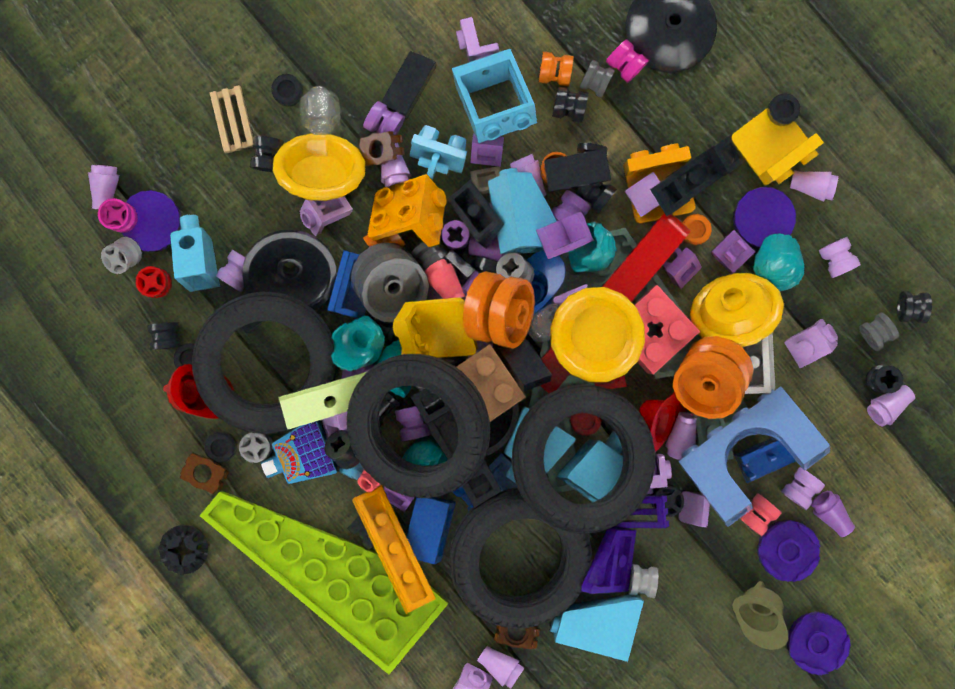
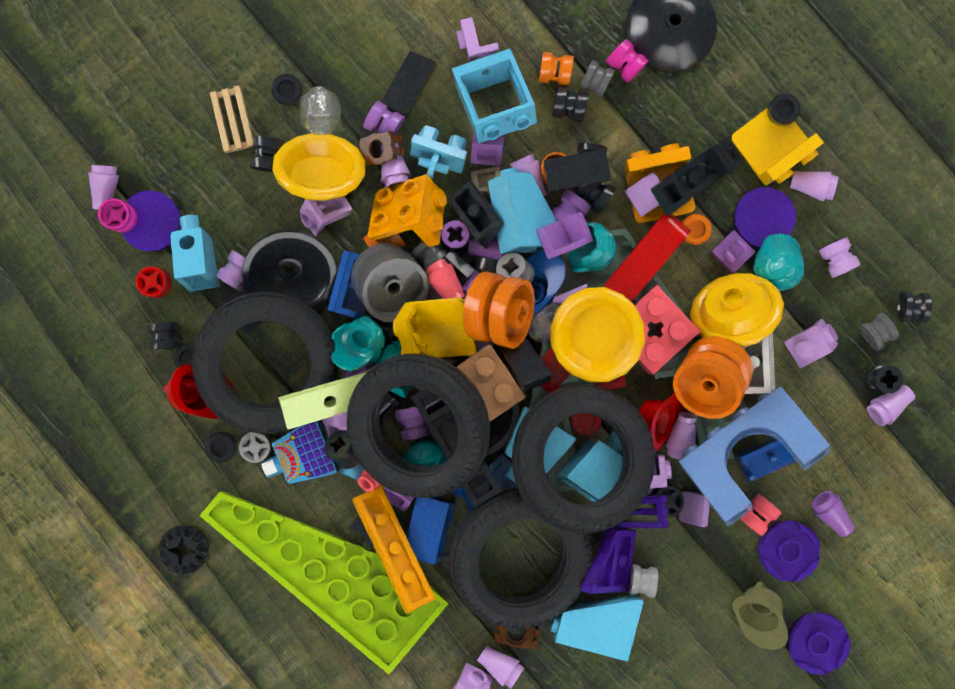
light grey wheel [101,237,142,274] -> none
reddish brown piece [180,452,229,494] -> none
medium lavender tile [662,247,702,289] -> none
lavender wheel [781,467,825,510] -> none

